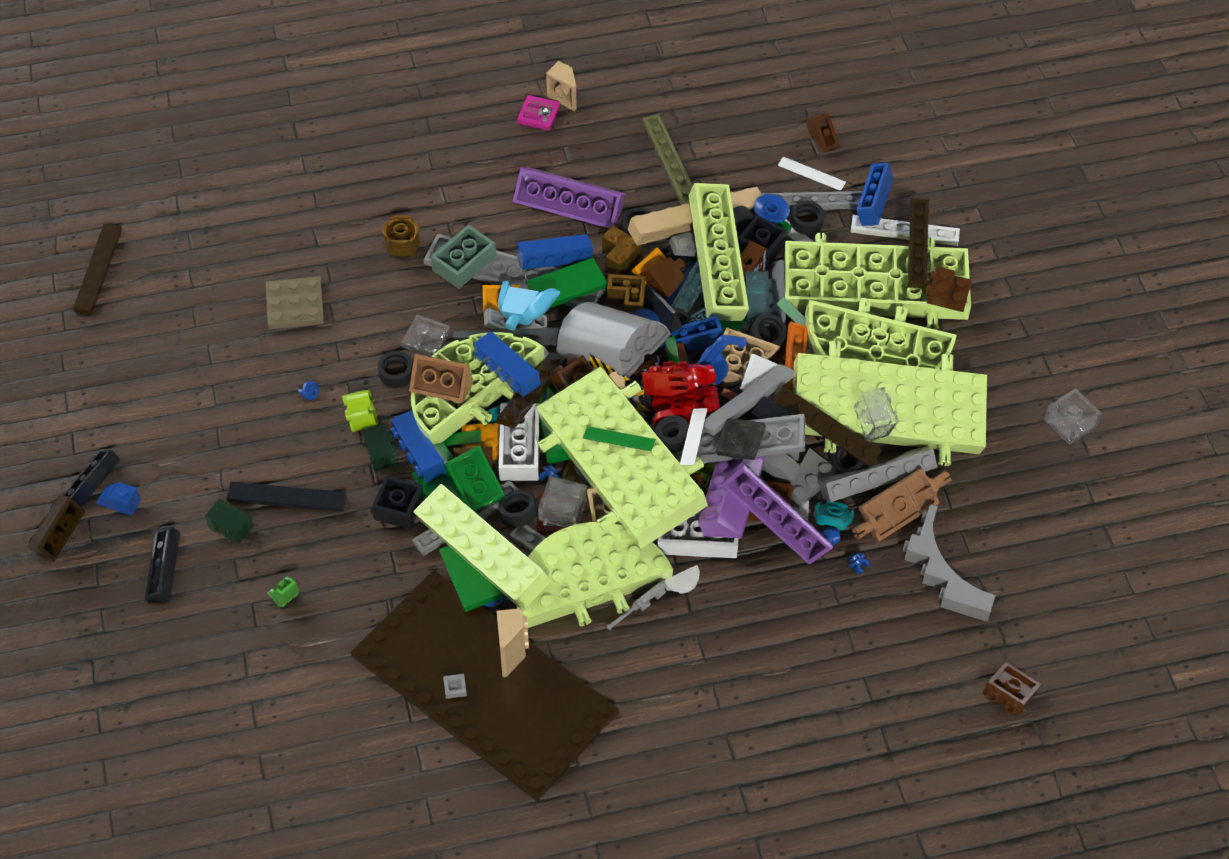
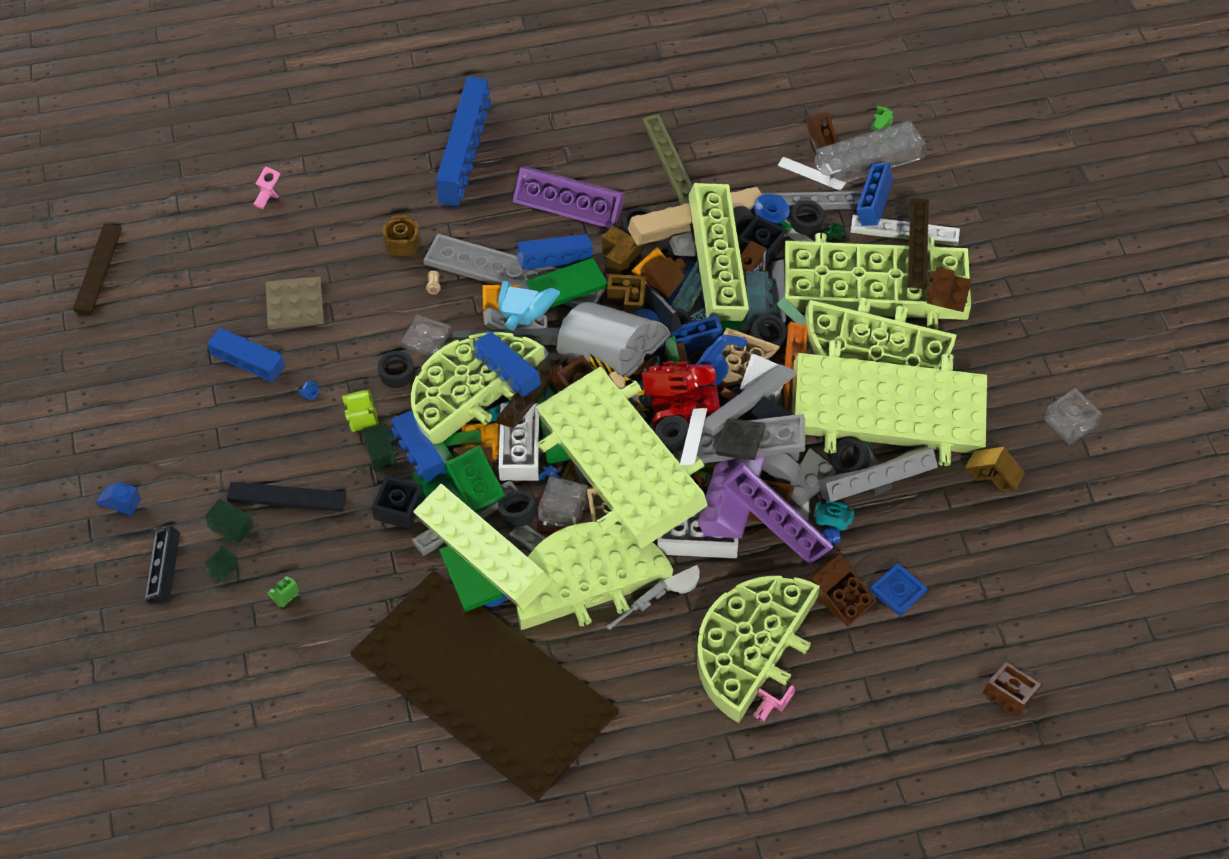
dark brown slope [27,495,86,562] -> none
black slope [62,449,120,508] -> none
medium nougat slope [409,354,473,403] -> none
sand green brick [431,225,496,289] -> none
light grey plate [443,674,467,699] -> none
tan slope [497,608,529,677] -> none
dark pink tile [517,95,560,131] -> none
tan slope [546,61,577,112] -> none
green sticker [583,426,656,451] -> none
dark brown plate [773,386,882,467] -> none
blue plate [848,552,870,574] -> none
medium nougat plate [852,469,952,542] -> none
clear brick [854,387,898,441] -> none
light grey arch [903,504,995,622] -> none
none -> clear green brick [205,545,239,582]
none -> blue brick [207,328,285,383]
none -> bright pink bracket [253,167,280,209]
none -> tan pin [426,271,441,294]
none -> blue brick [436,76,491,206]
none -> yellowish green brick [697,576,820,723]
none -> bright pink bracket [753,685,795,722]
none -> reddish brown slope [805,554,876,626]
none -> clear brick [815,120,926,188]
none -> dark green plant [823,223,846,242]
none -> blue plate [870,563,928,617]
none -> bright green hand [871,106,893,141]
none -> pearl gold brick [965,447,1025,492]

